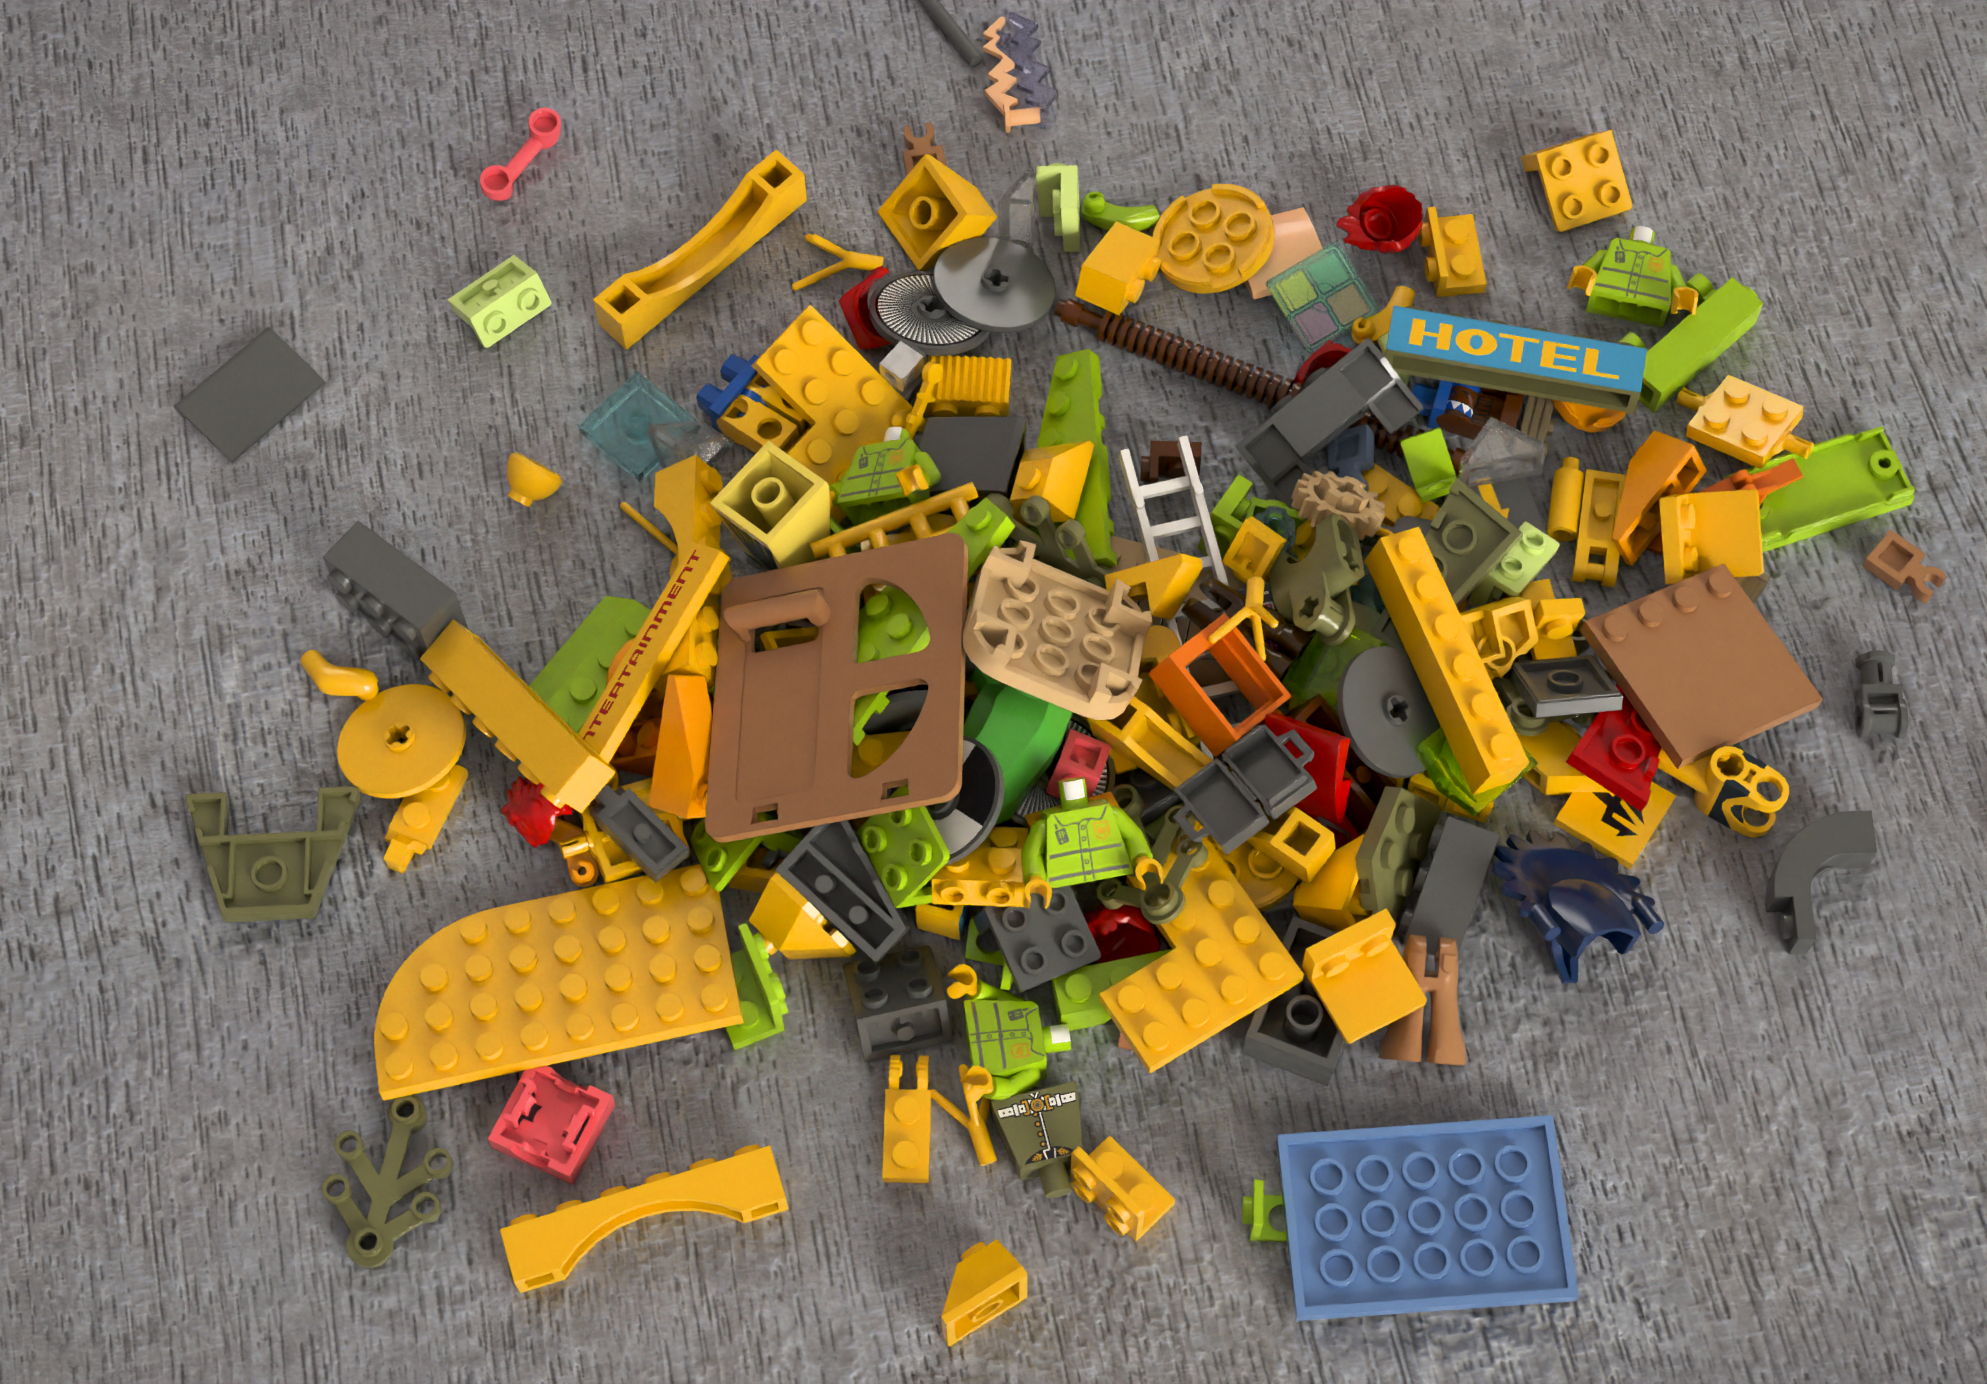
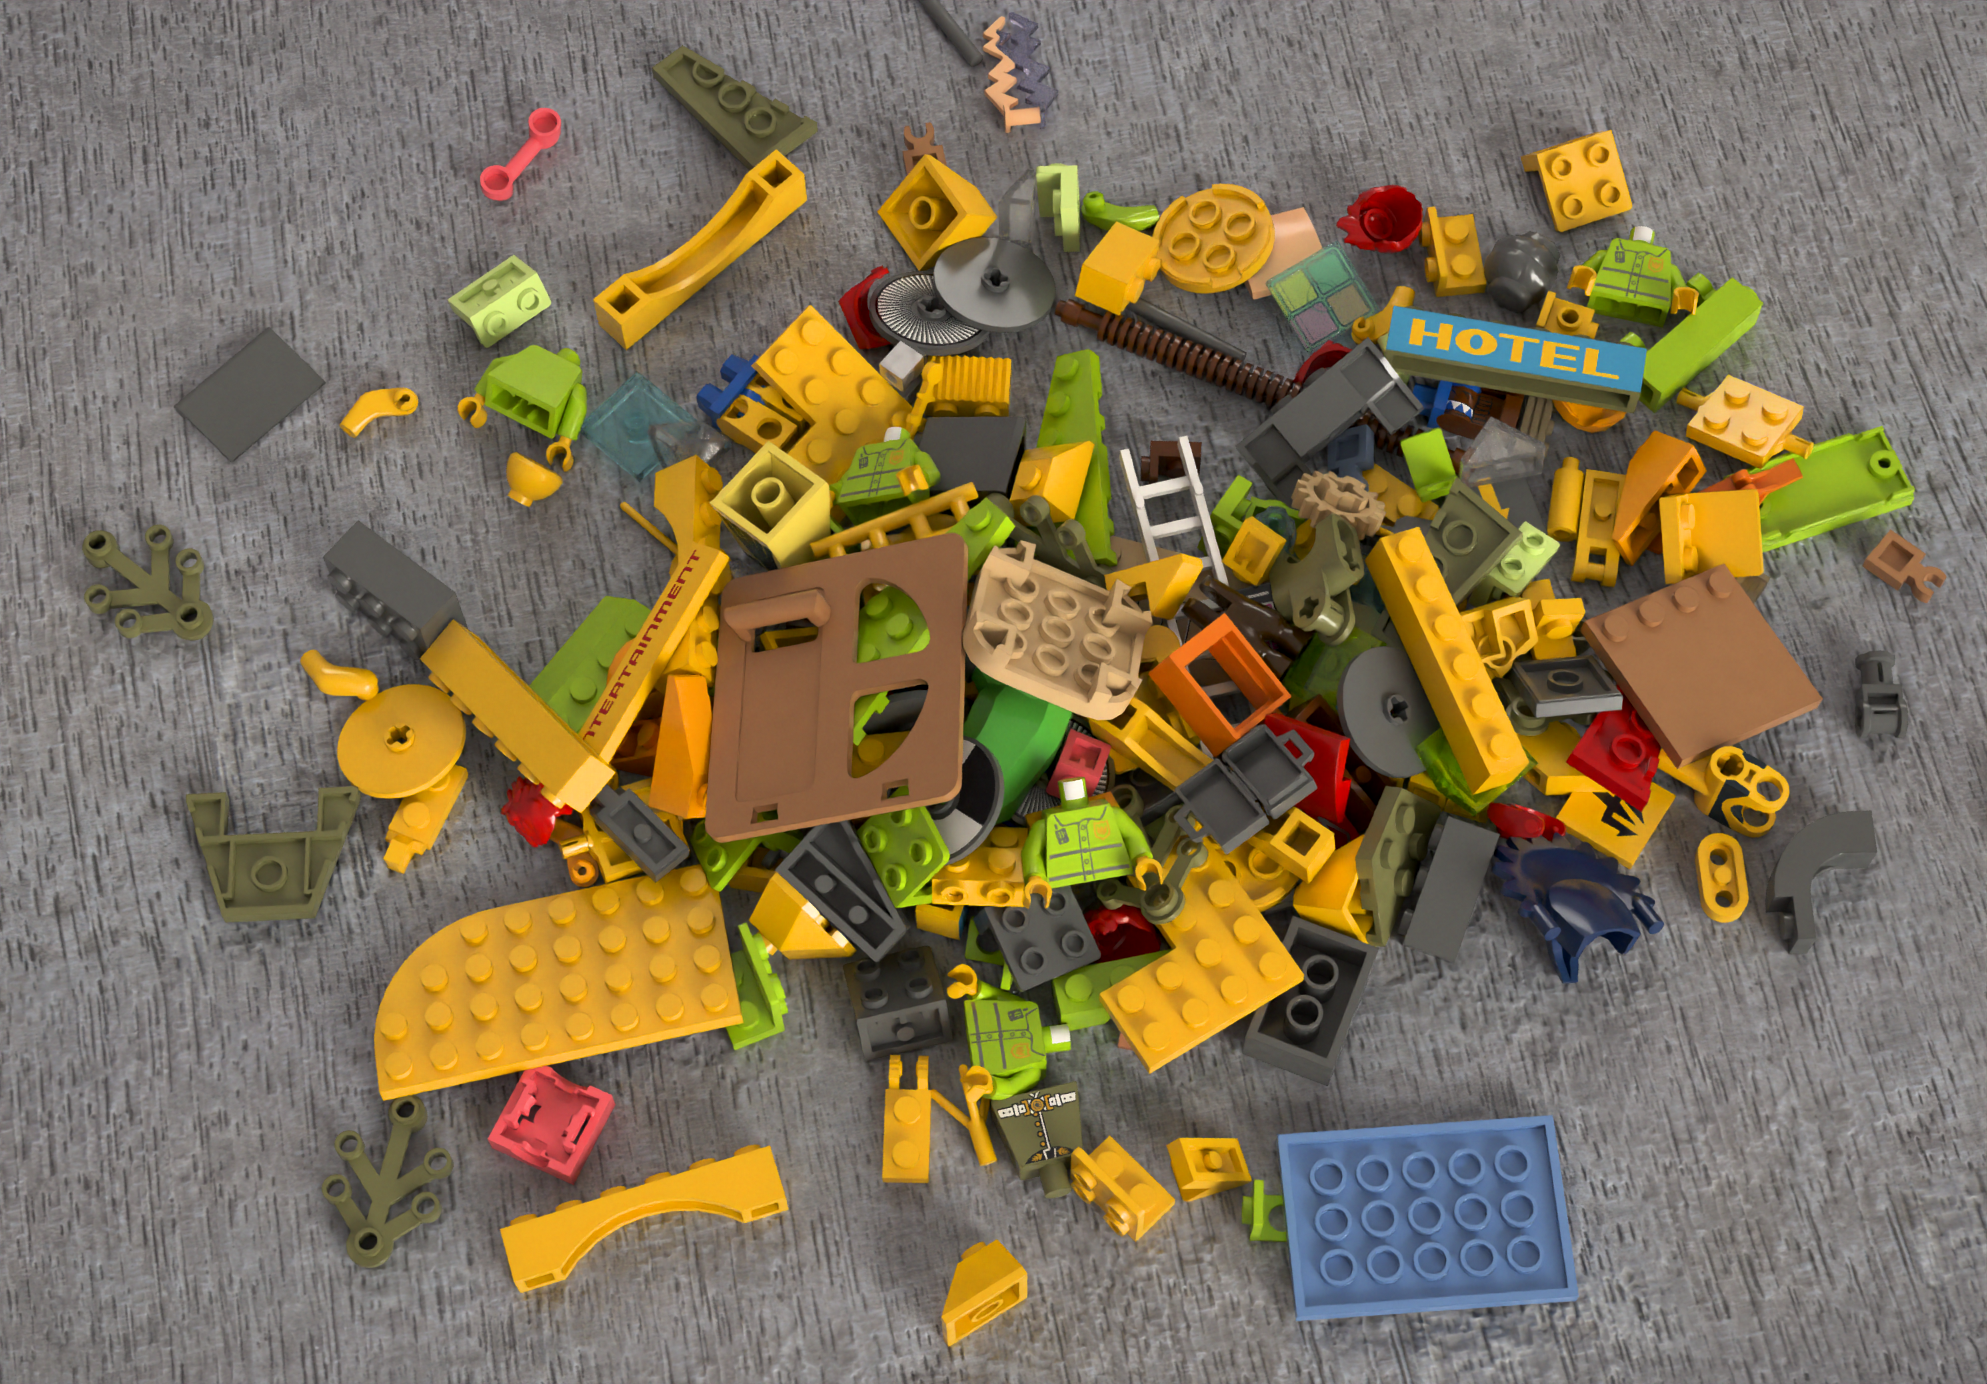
yellow plant [792,234,884,291] -> none
yellow plant [1208,577,1278,661] -> none
yellow bracket [1301,908,1427,1044] -> none
medium nougat piece [1378,934,1466,1066] -> none
none -> olive plant [82,524,214,641]
none -> yellow arm [339,387,418,438]
none -> lime torso [458,345,587,472]
none -> olive wing [652,45,818,170]
none -> dark grey bar [1125,297,1247,365]
none -> yellow slope [1166,1138,1252,1201]
none -> dark grey hair [1484,231,1560,313]
none -> red helmet [1487,802,1566,841]
none -> yellow brick [1536,291,1599,340]
none -> yellow plate [1695,833,1749,923]

